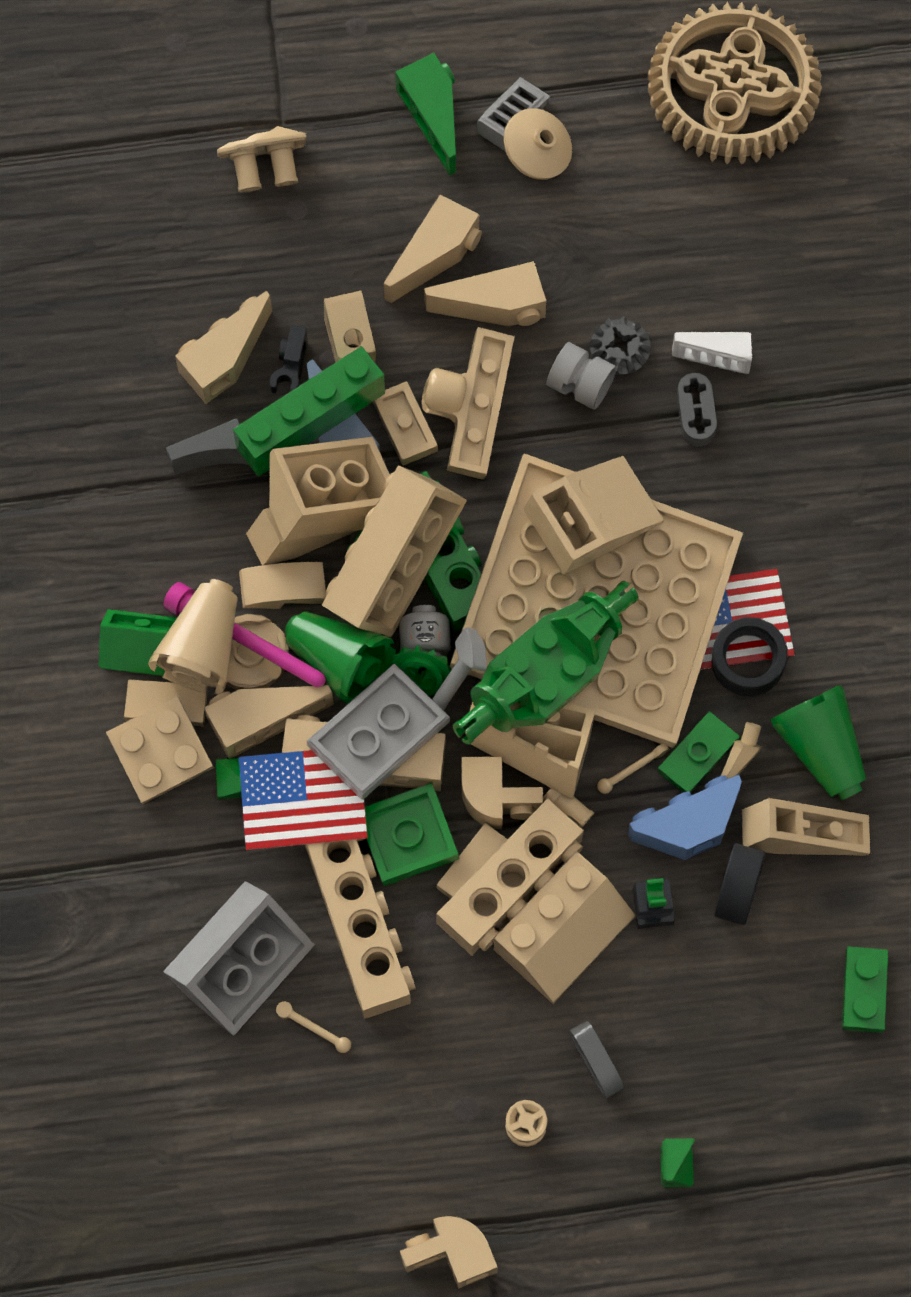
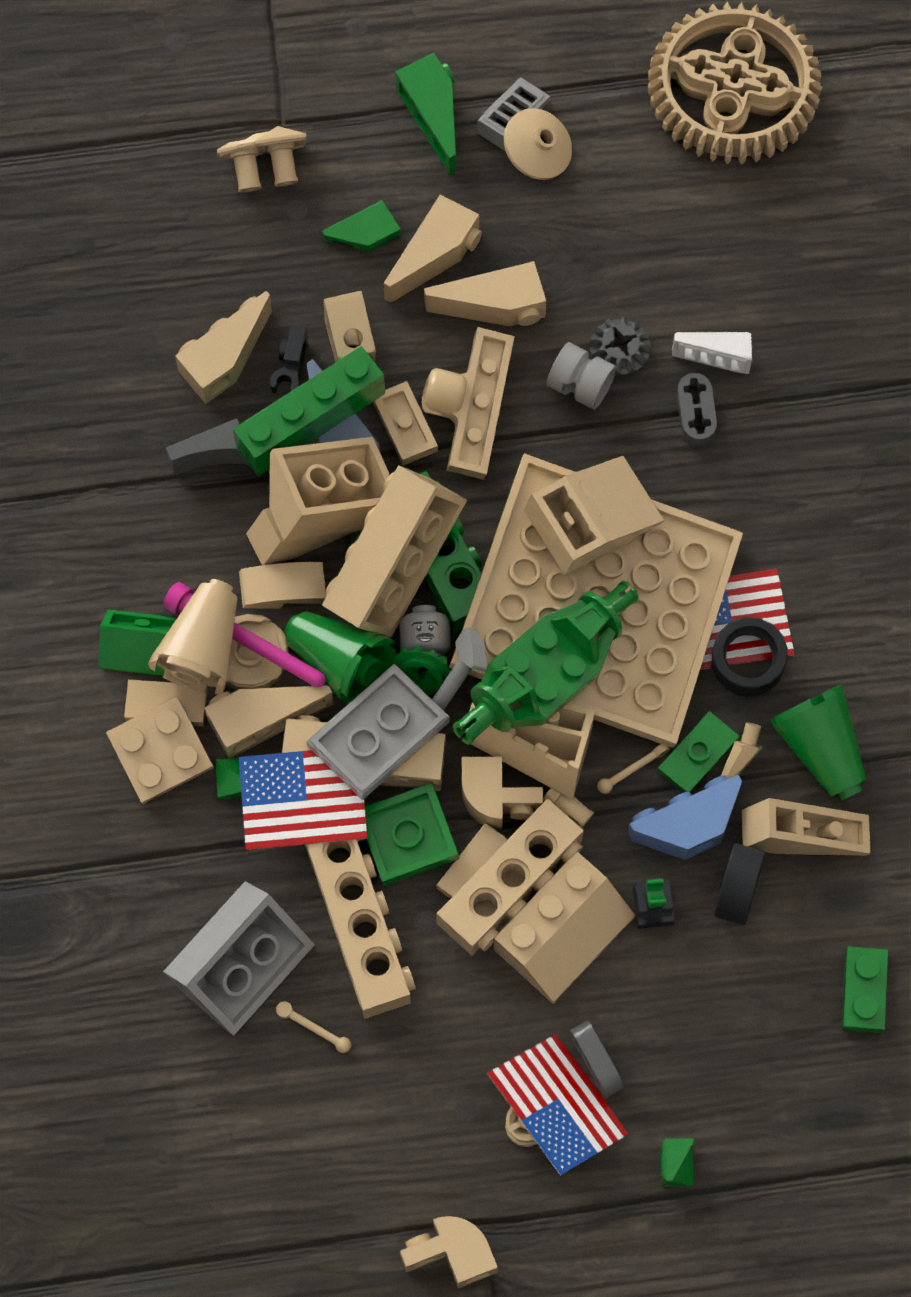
none -> green tile [322,200,401,252]
none -> sticker [487,1034,629,1176]

